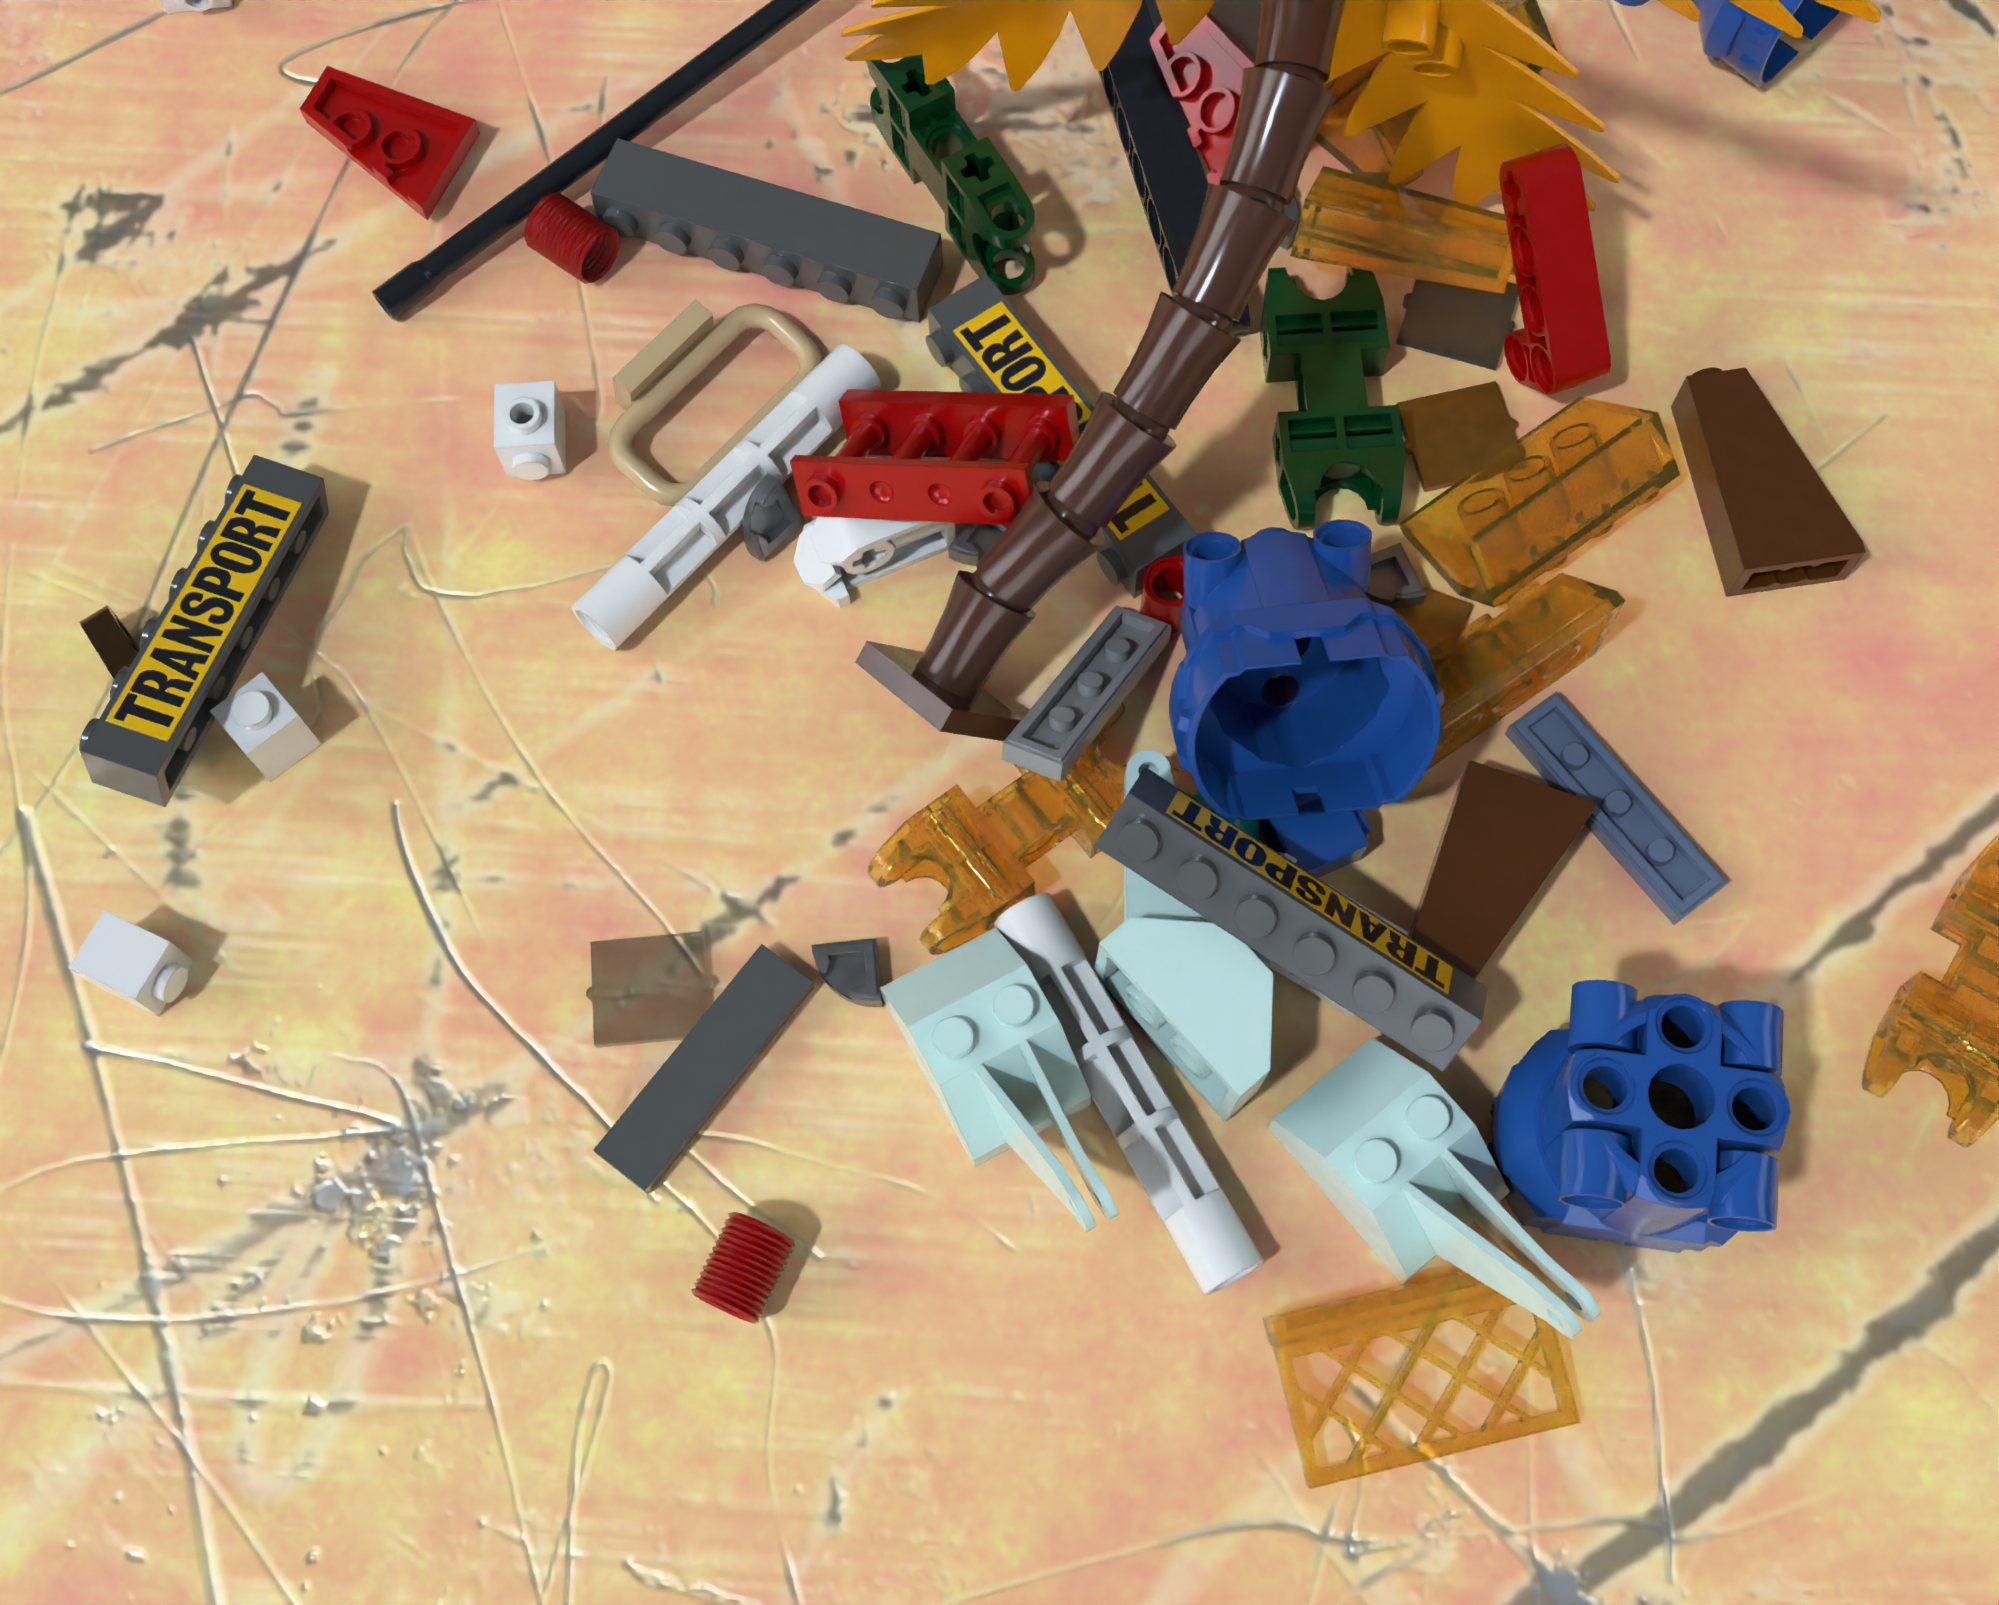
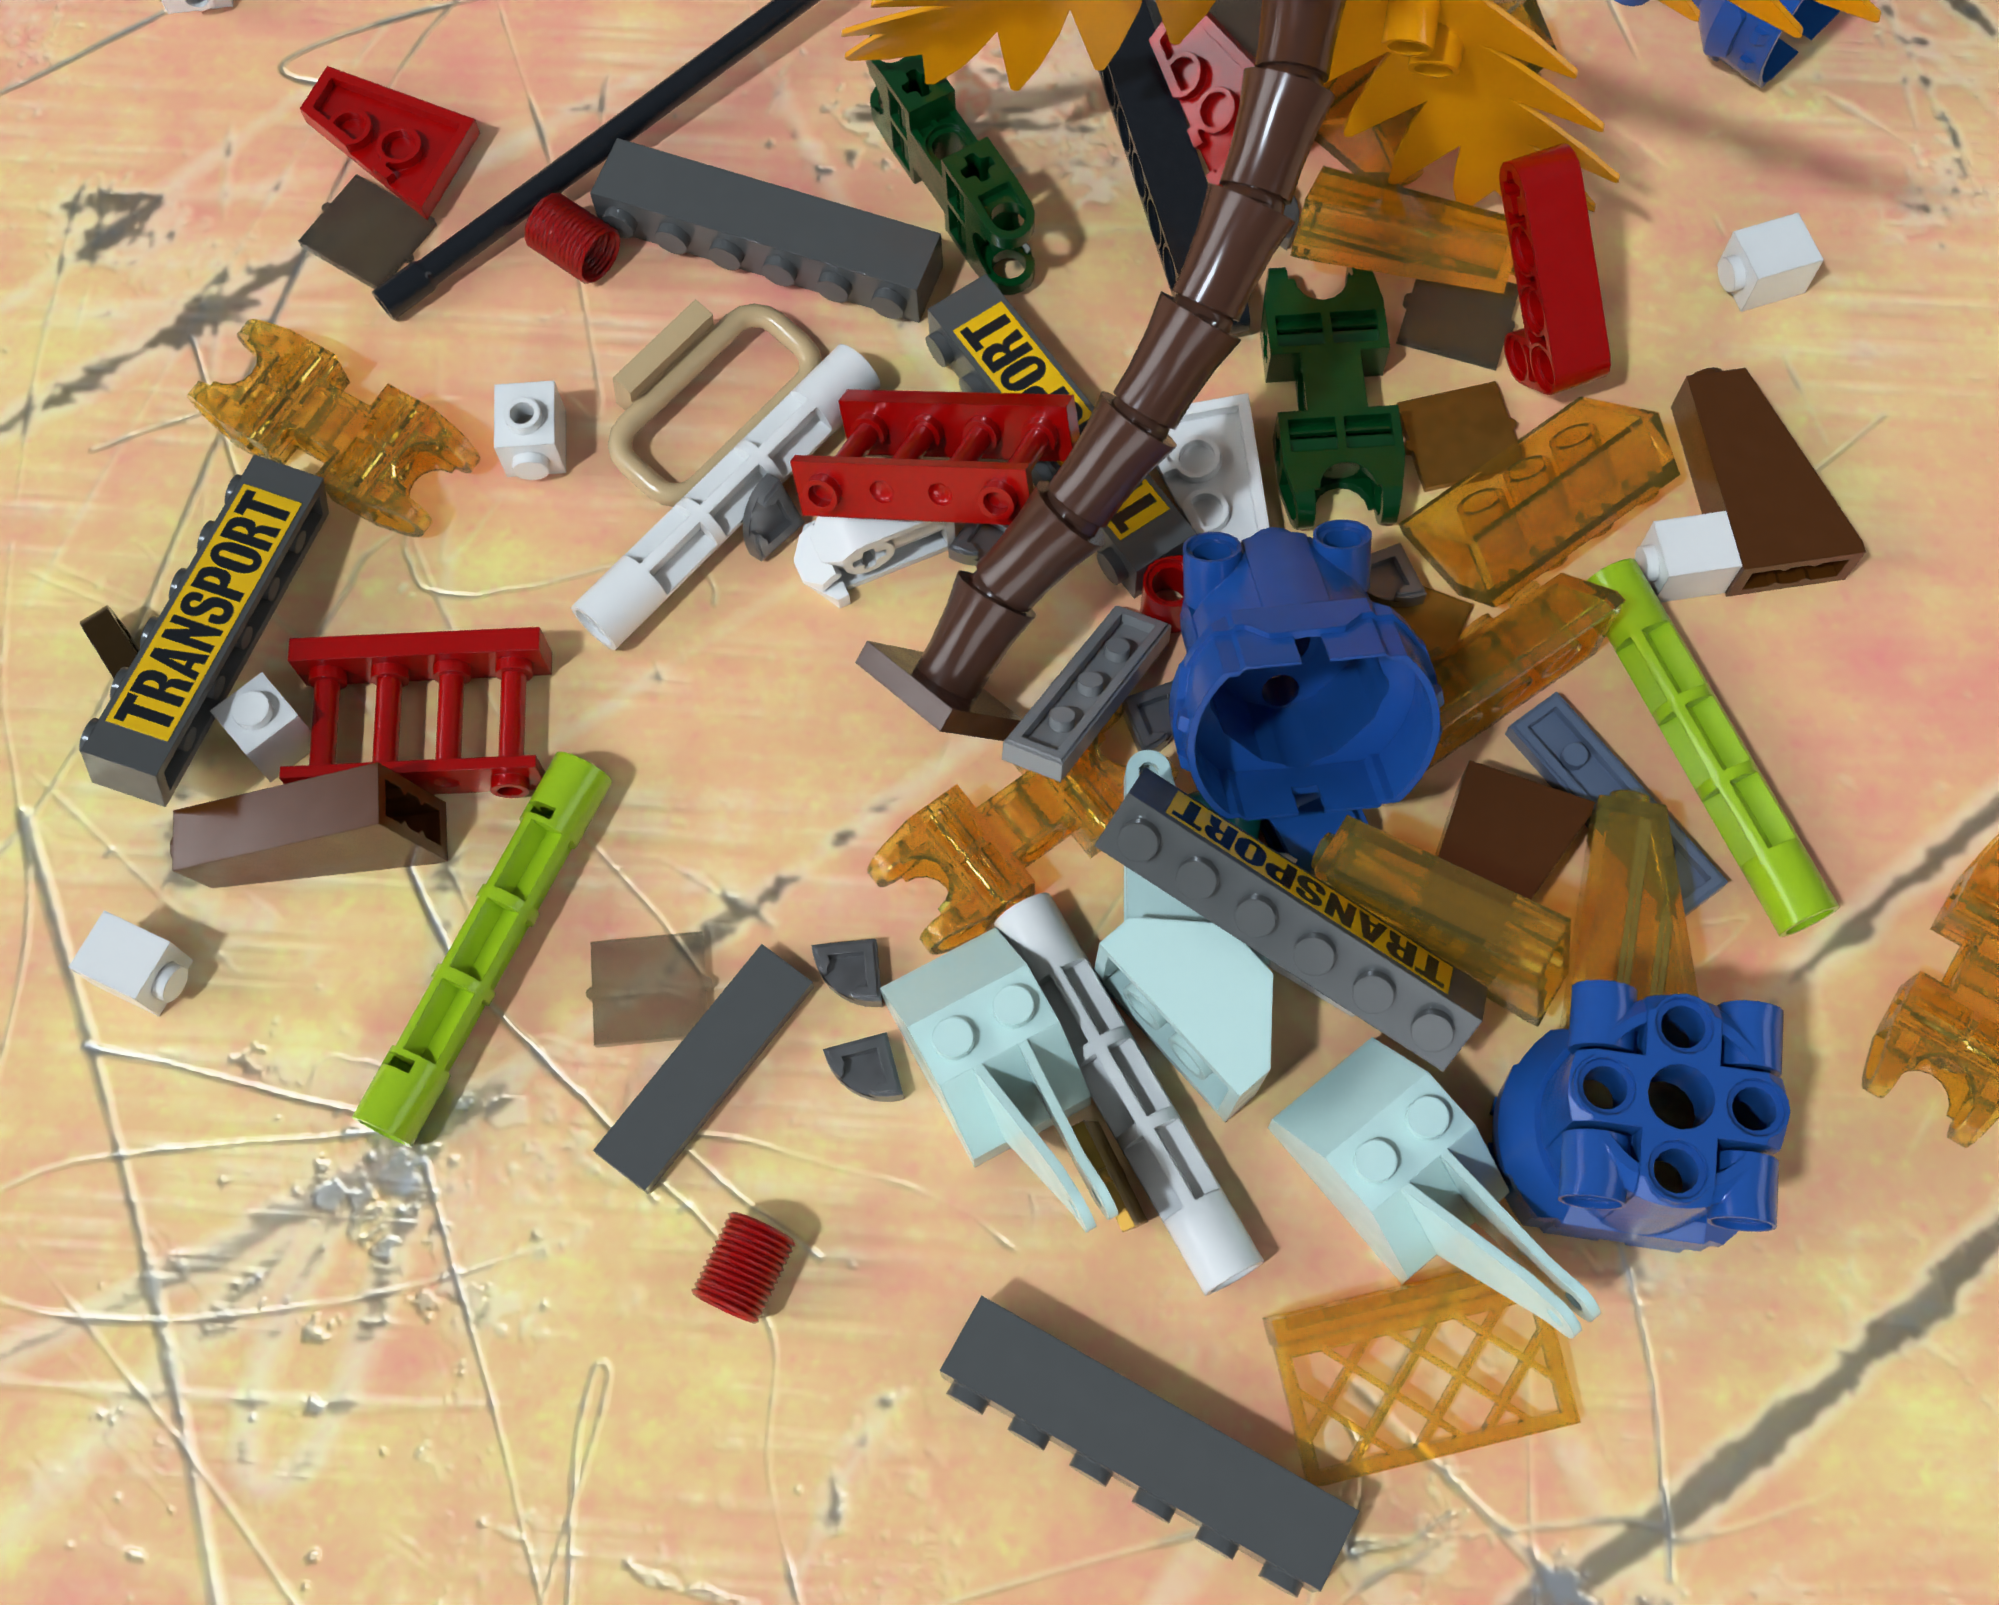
none -> reddish brown slope [170,762,448,888]
none -> clear yellow piece [187,319,481,537]
none -> red fence [279,627,552,798]
none -> clear smoke piece [298,174,437,289]
none -> lime piece [351,752,612,1147]
none -> flat silver tile [823,1032,904,1102]
none -> dark grey brick [940,1295,1360,1598]
none -> pearl gold piece [1071,1120,1148,1232]
none -> flat silver tile [1120,681,1173,752]
none -> white wing [1156,393,1269,543]
none -> clear yellow slope [1311,815,1571,1027]
none -> clear yellow slope [1559,790,1699,1029]
none -> lime piece [1580,558,1840,937]
none -> white brick [1635,511,1742,602]
none -> white brick [1717,212,1824,312]

